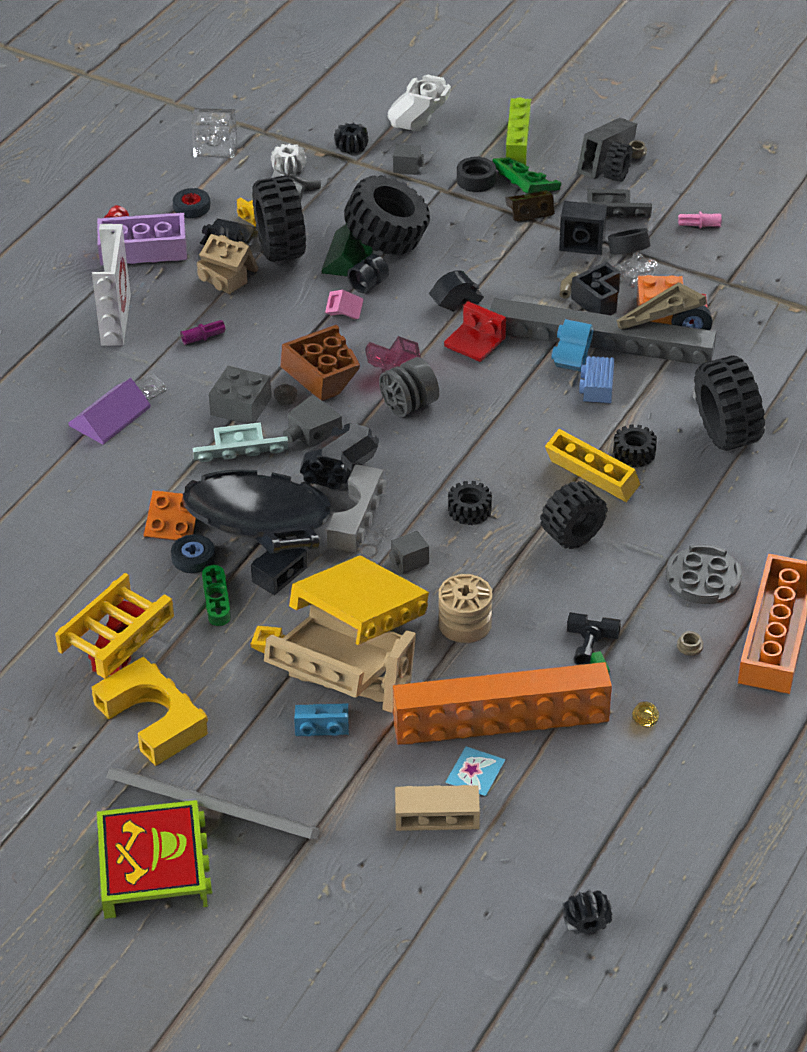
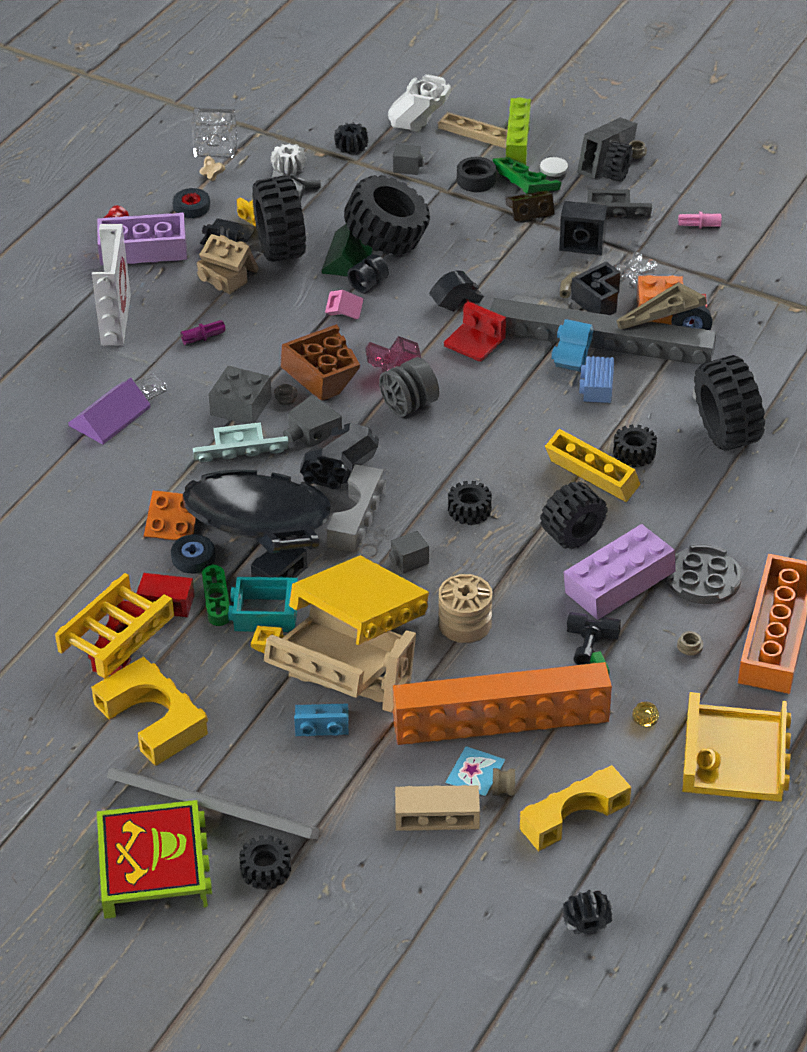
black tyre [608,228,651,255] -> none
none -> red brick [136,573,195,617]
none -> tan piece [200,156,225,181]
none -> teal window [228,577,298,632]
none -> black tyre [239,835,291,890]
none -> tan tile [438,112,507,148]
none -> dark tan wheel [493,768,515,796]
none -> yellow arch [520,765,631,851]
none -> white piece [540,157,568,177]
none -> lavender brick [564,524,676,620]
none -> yellow panel [682,692,791,802]
none -> yellow hinge [697,748,721,771]

